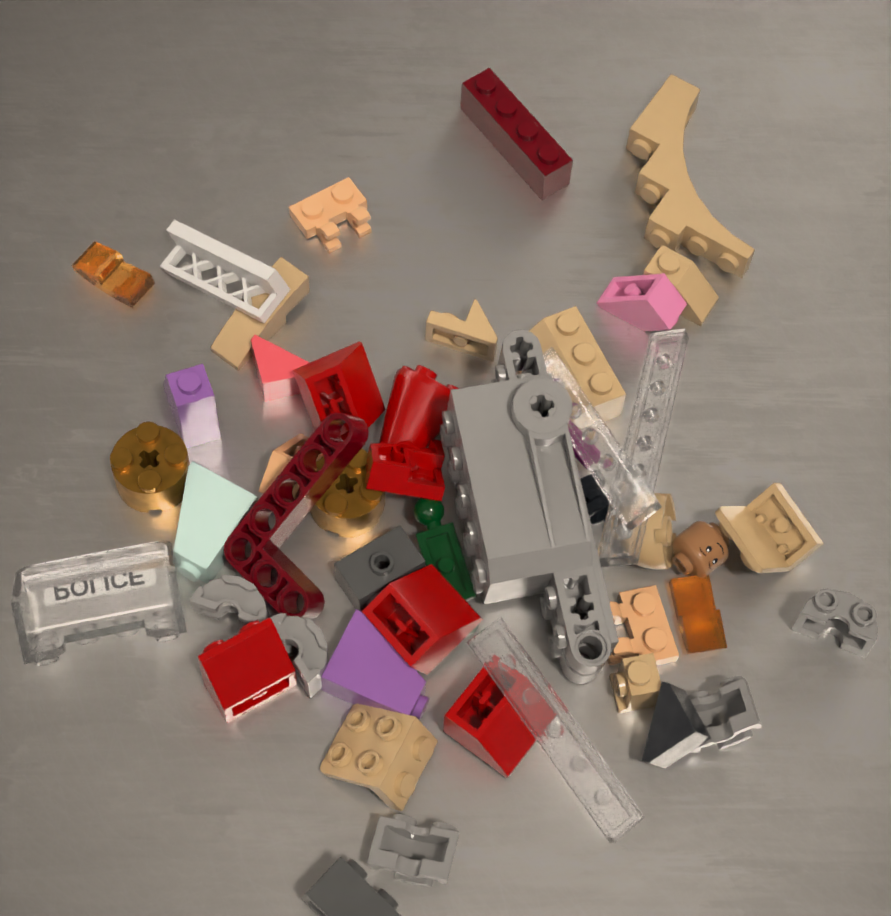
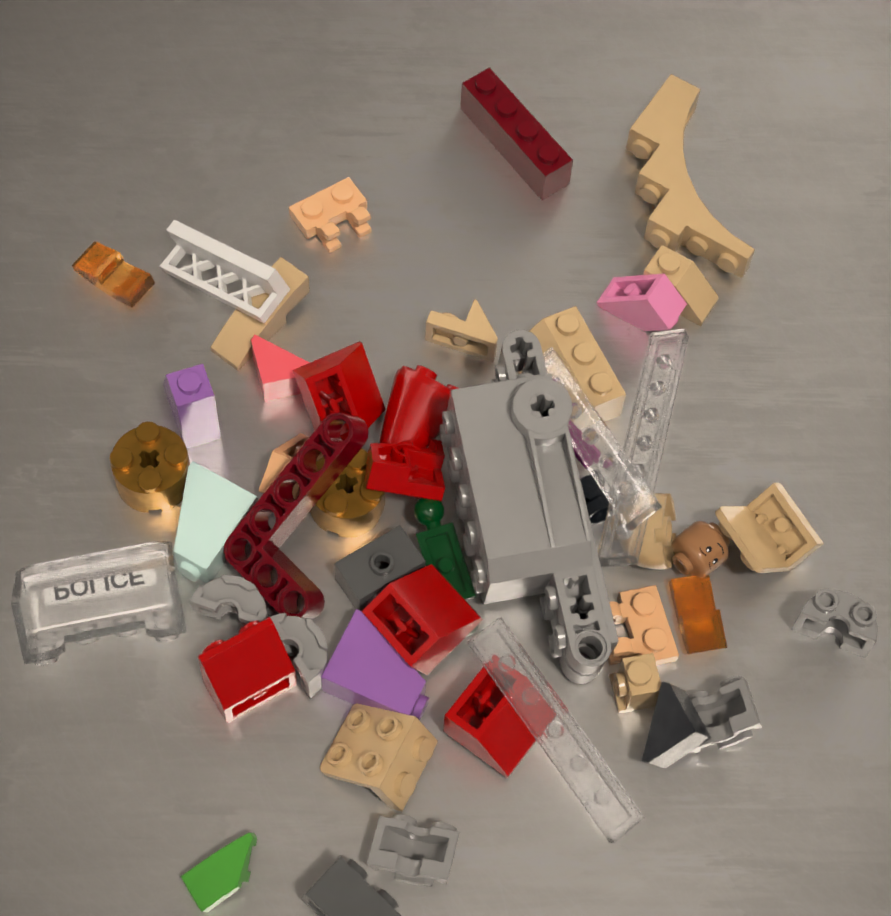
none -> bright green slope [181,832,257,912]

